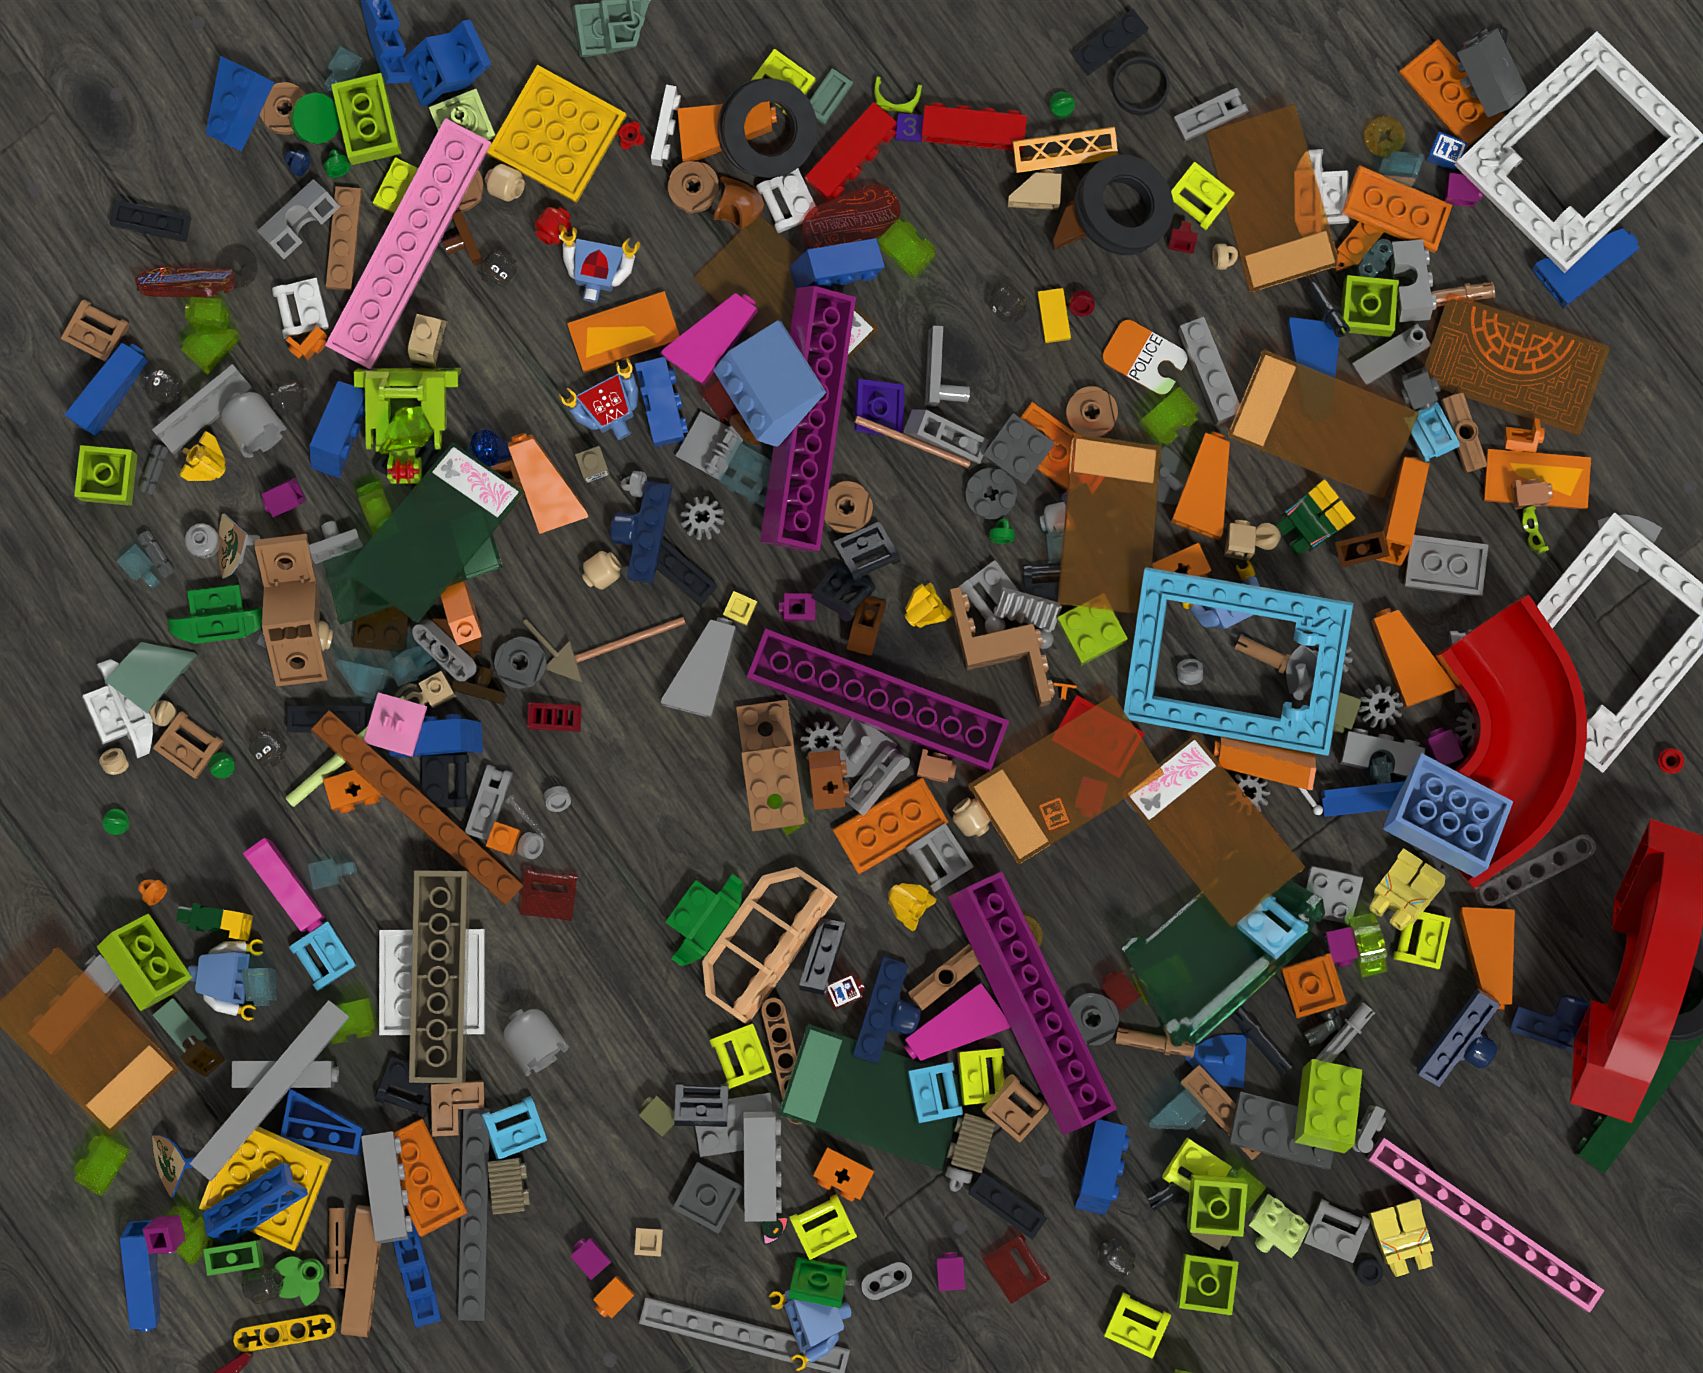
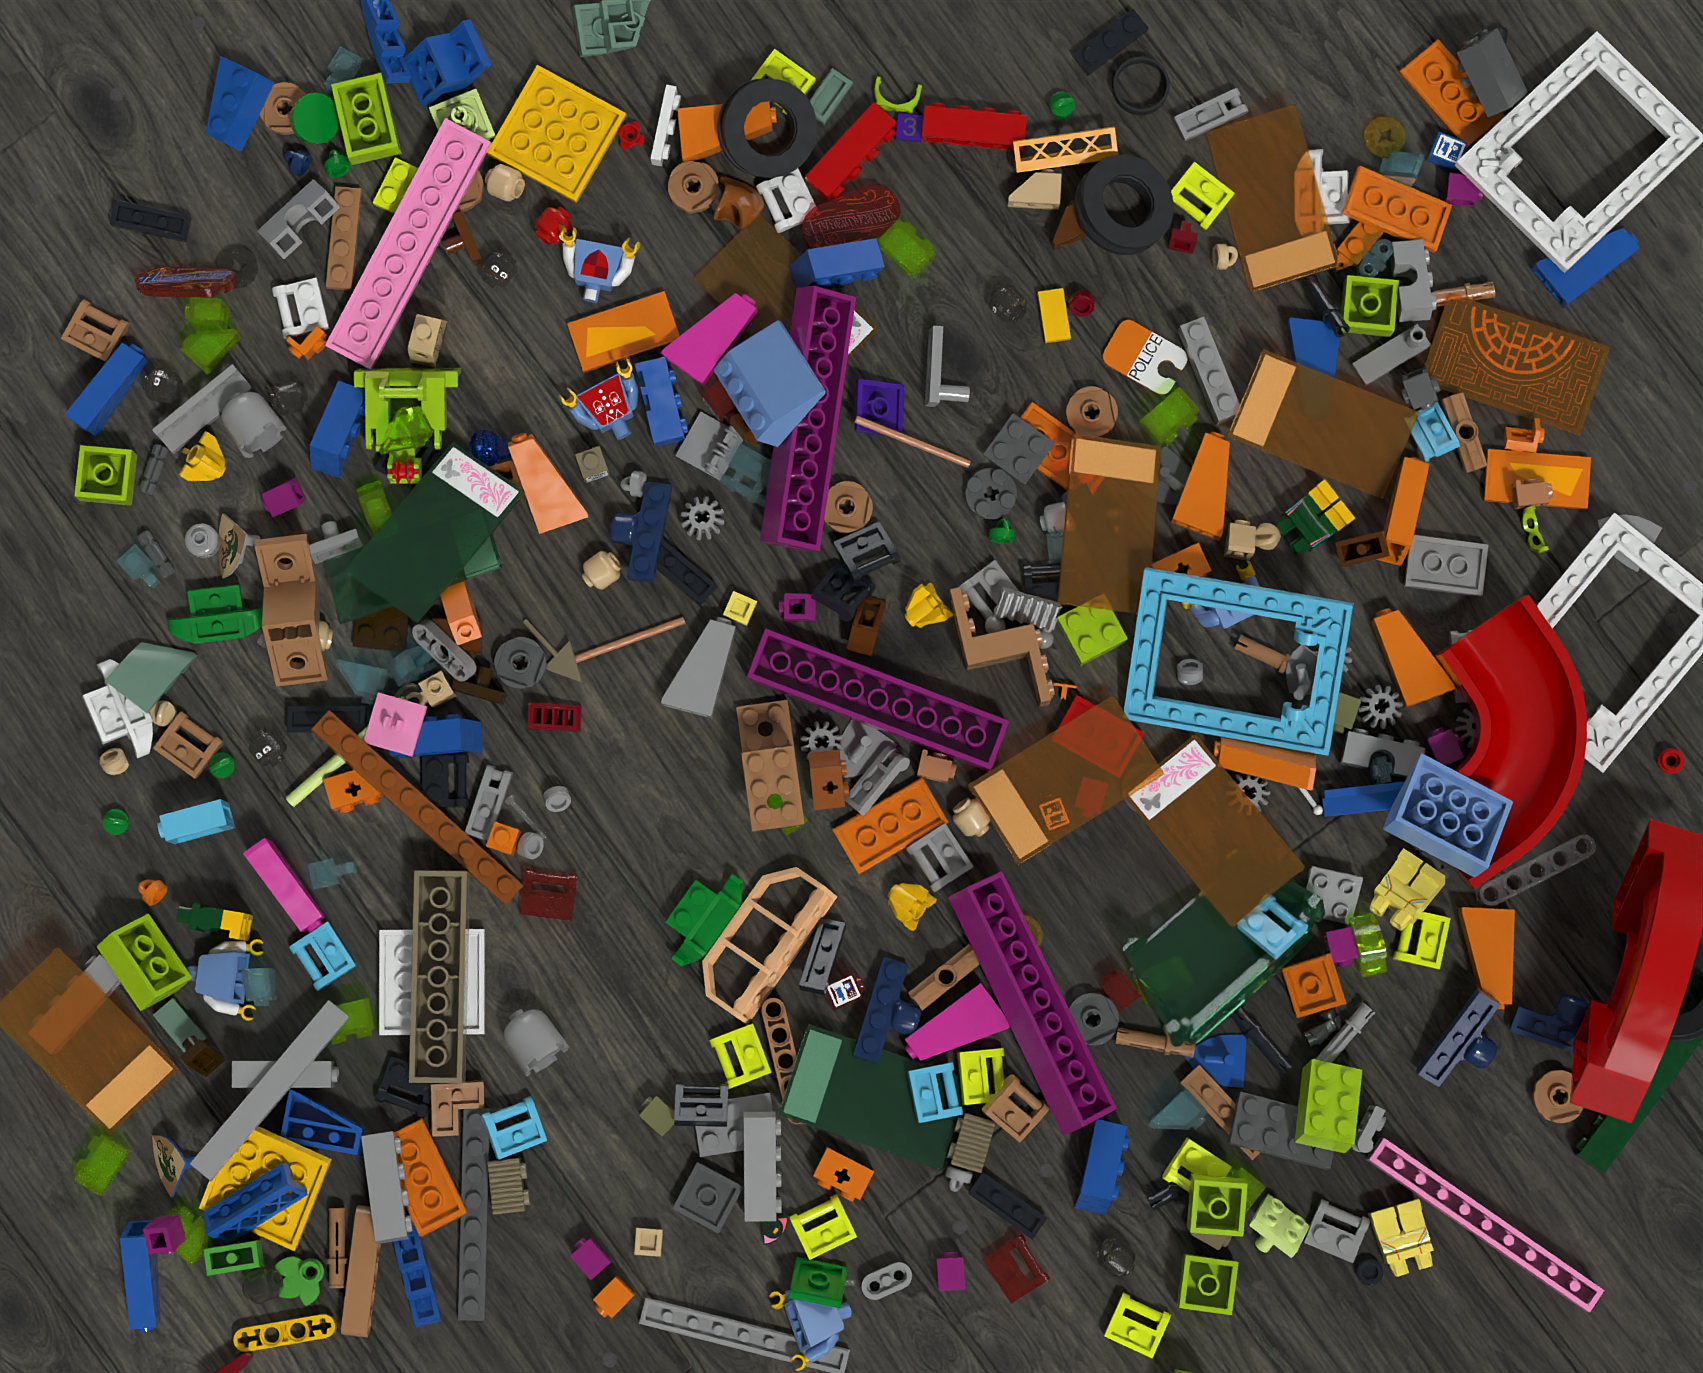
light grey slope [903,409,989,464] -> none
none -> medium azure window [157,799,235,844]
none -> medium nougat plate [1532,1070,1583,1123]

